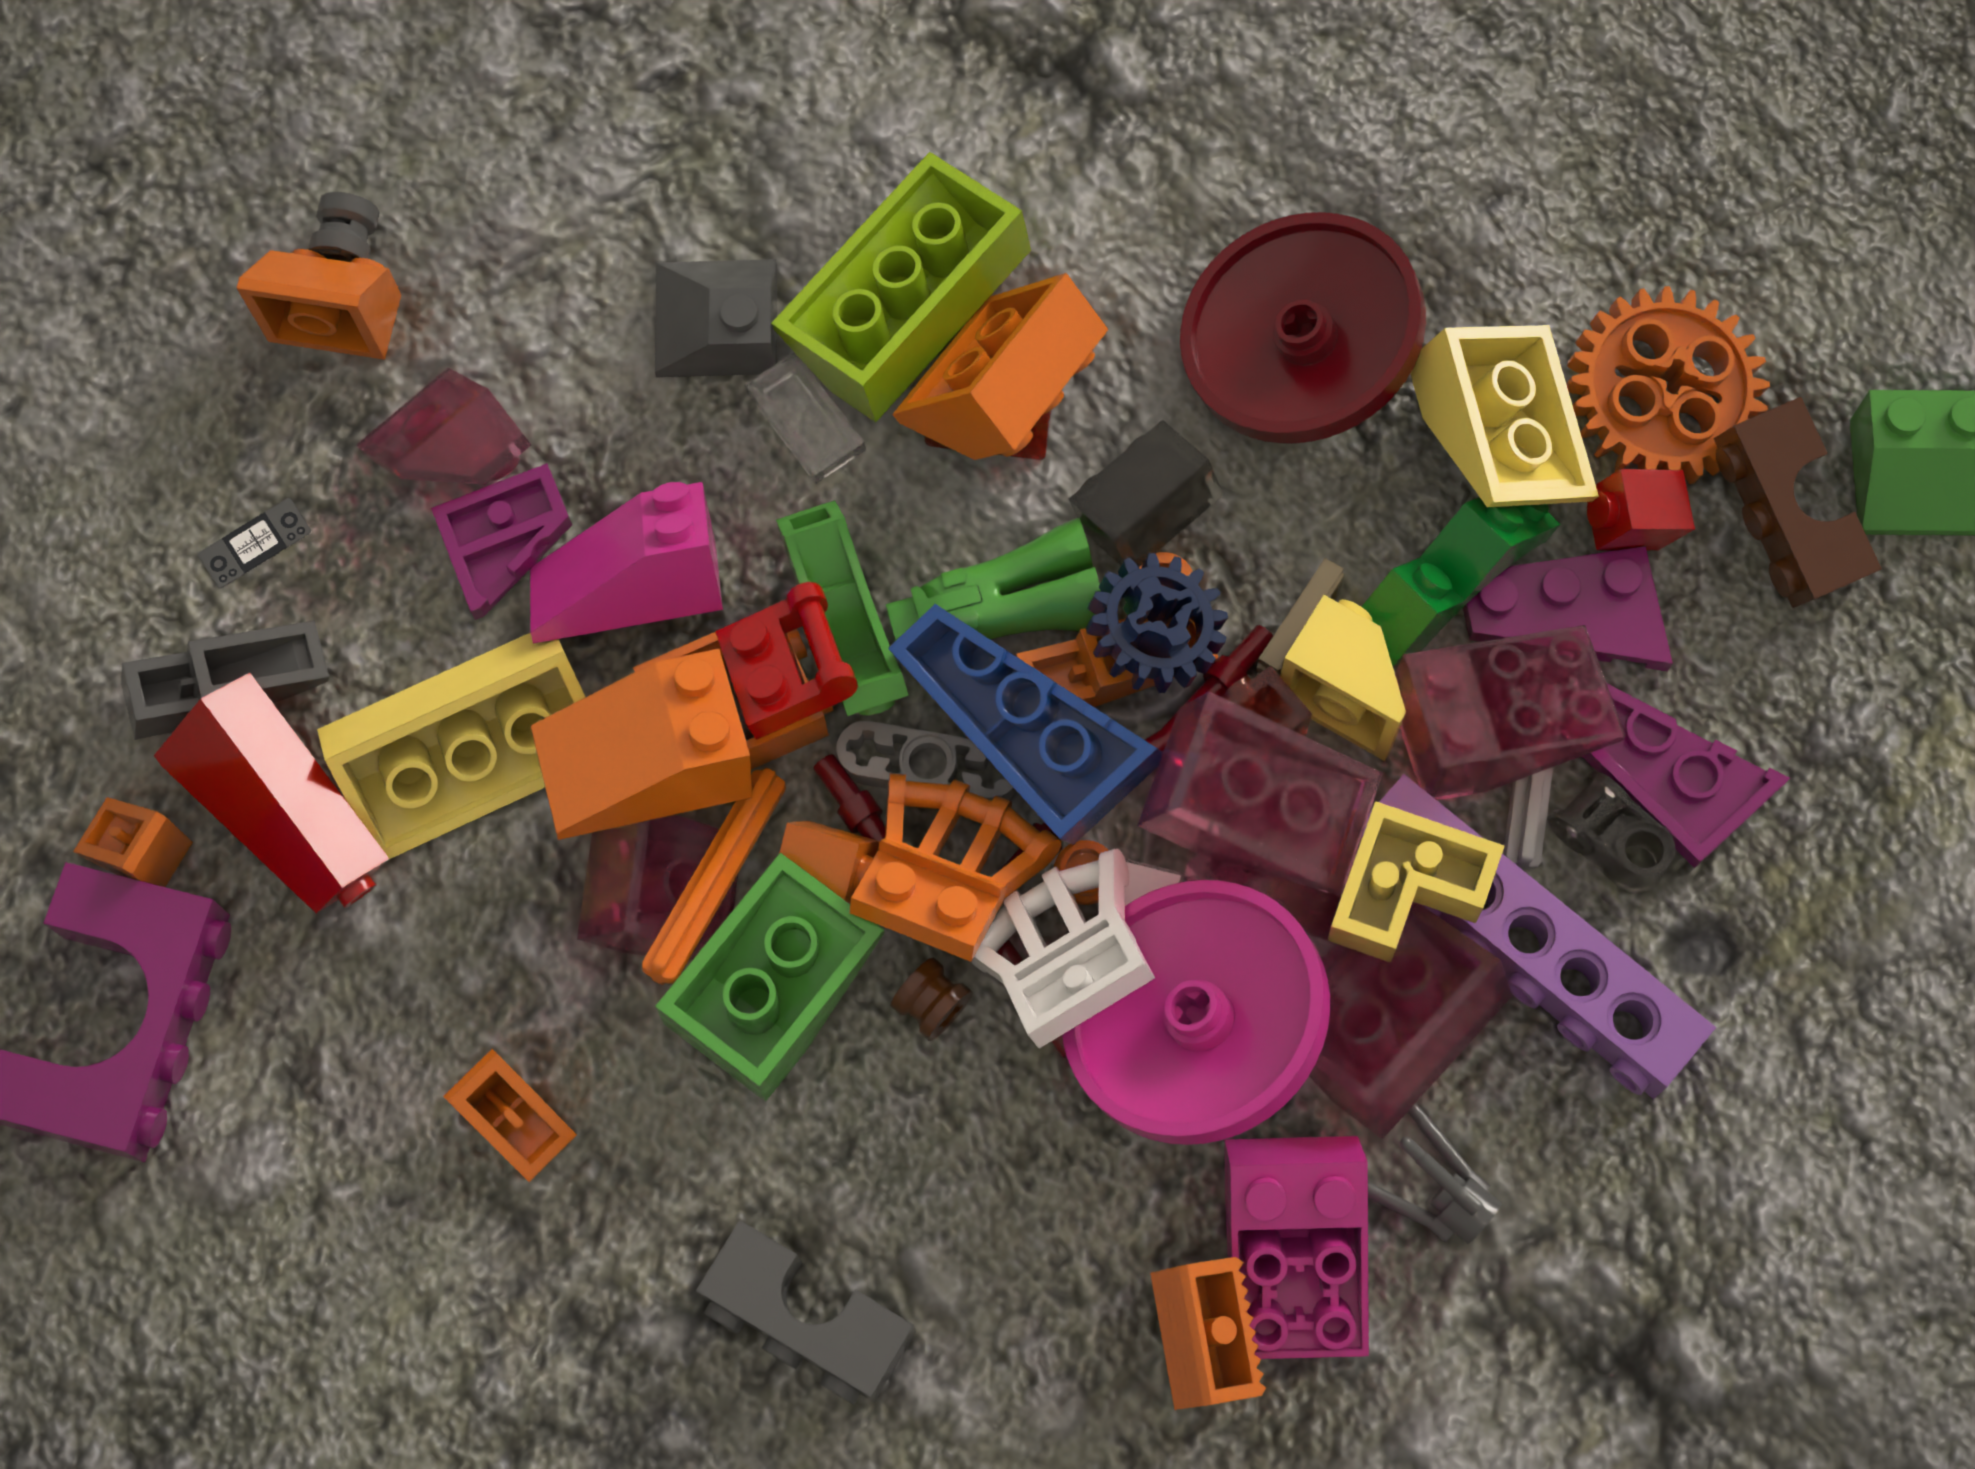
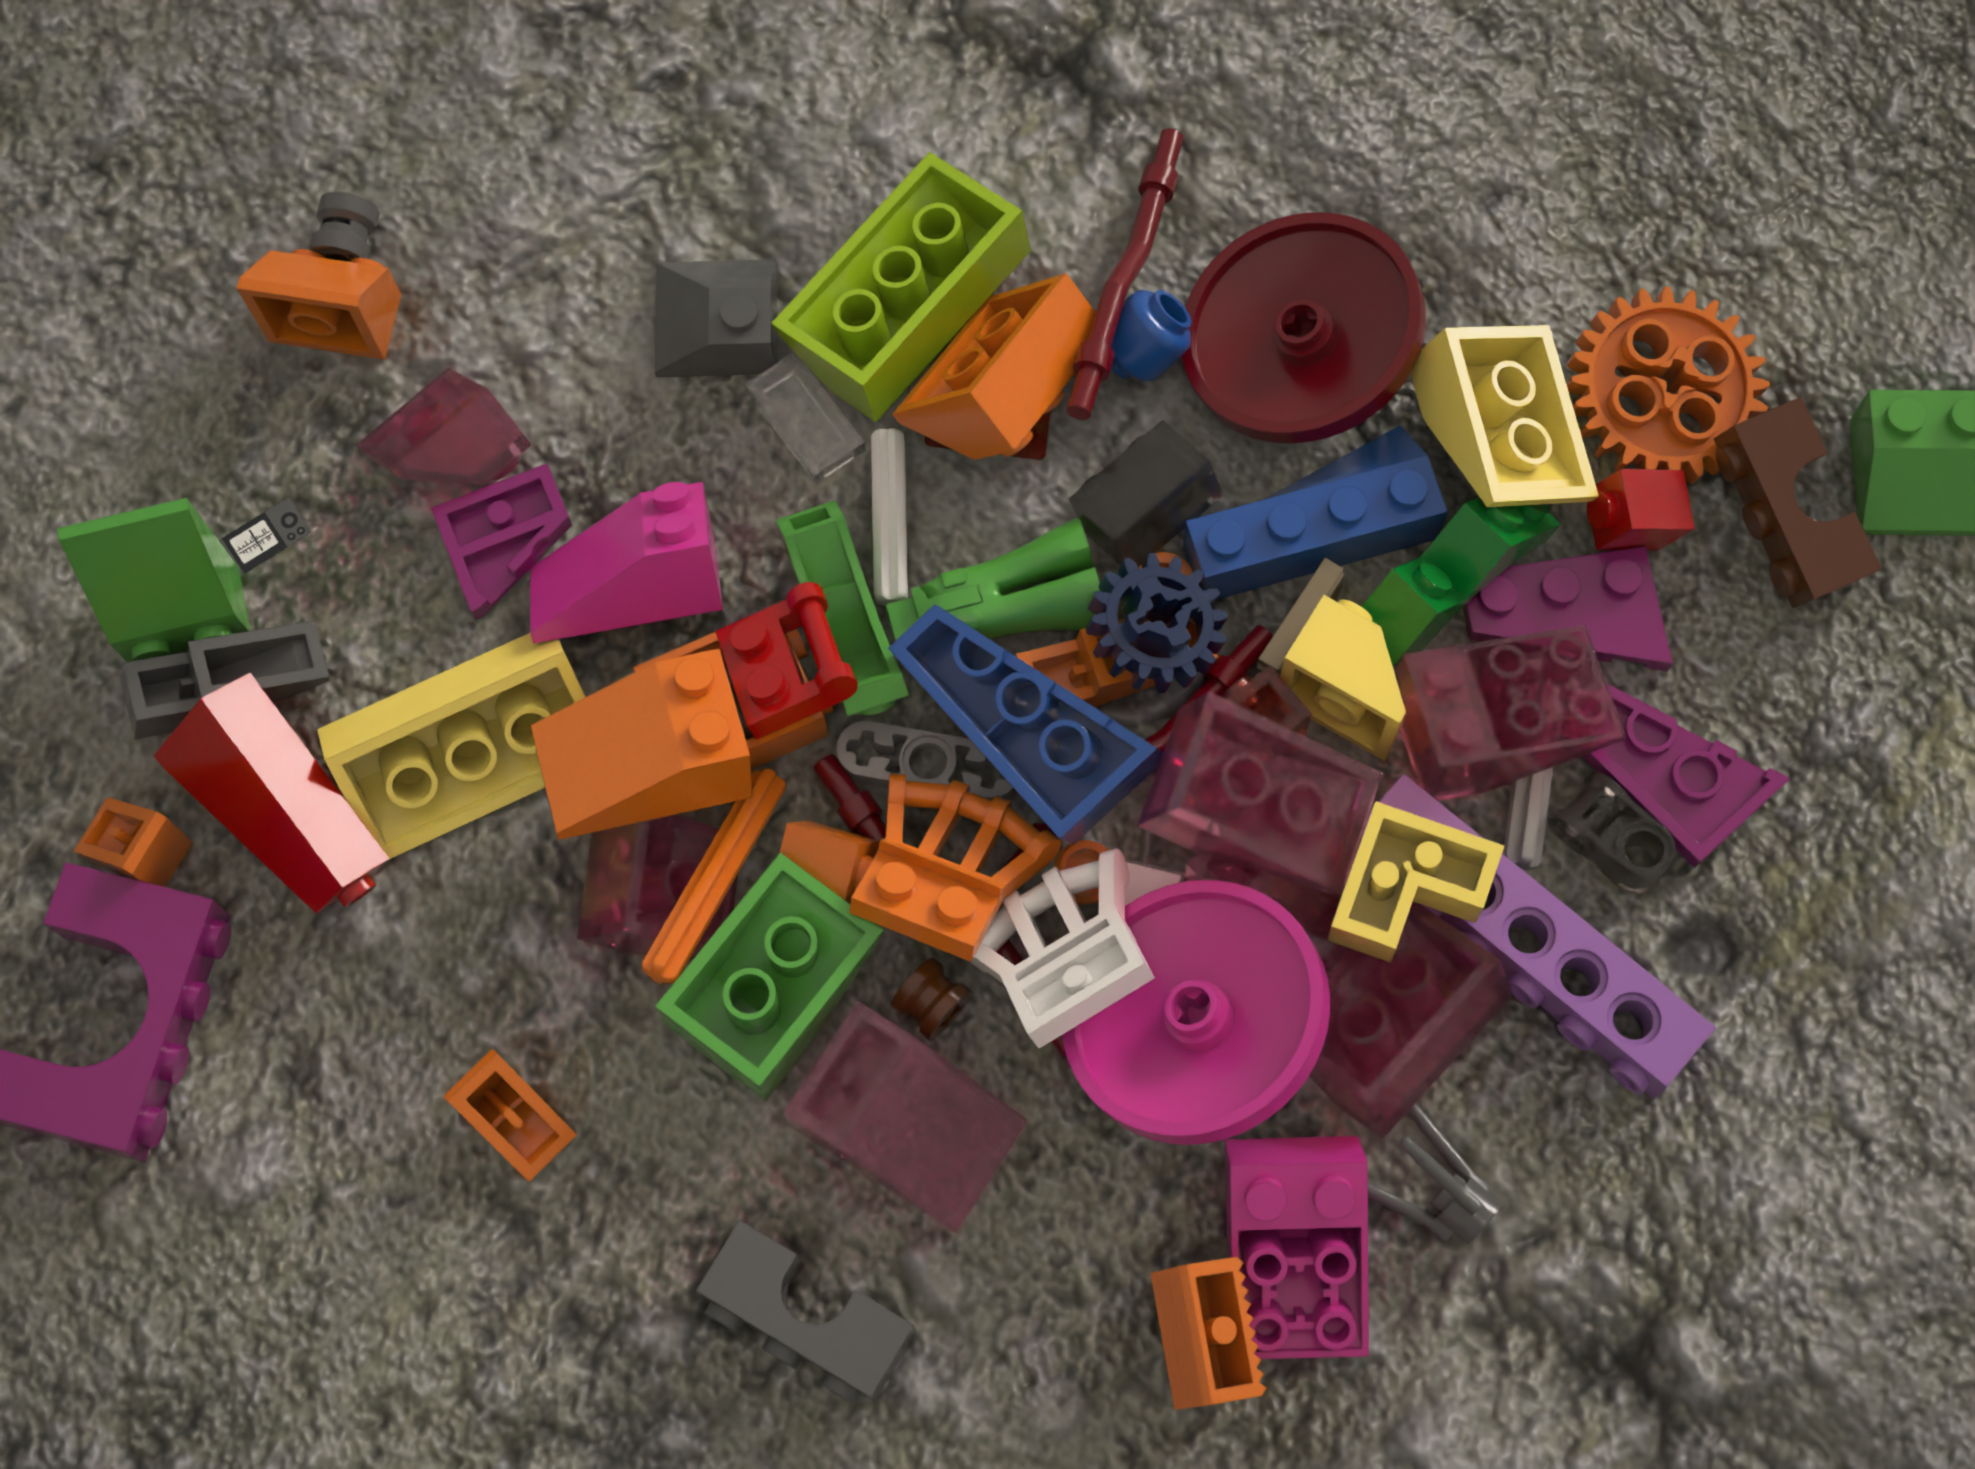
none -> bright green slope [57,498,251,662]
none -> clear pink slope [783,1001,1028,1233]
none -> white axle [871,428,908,606]
none -> dark red bar [1067,128,1184,420]
none -> blue head [1111,290,1192,381]
none -> blue wedge [1182,425,1448,600]

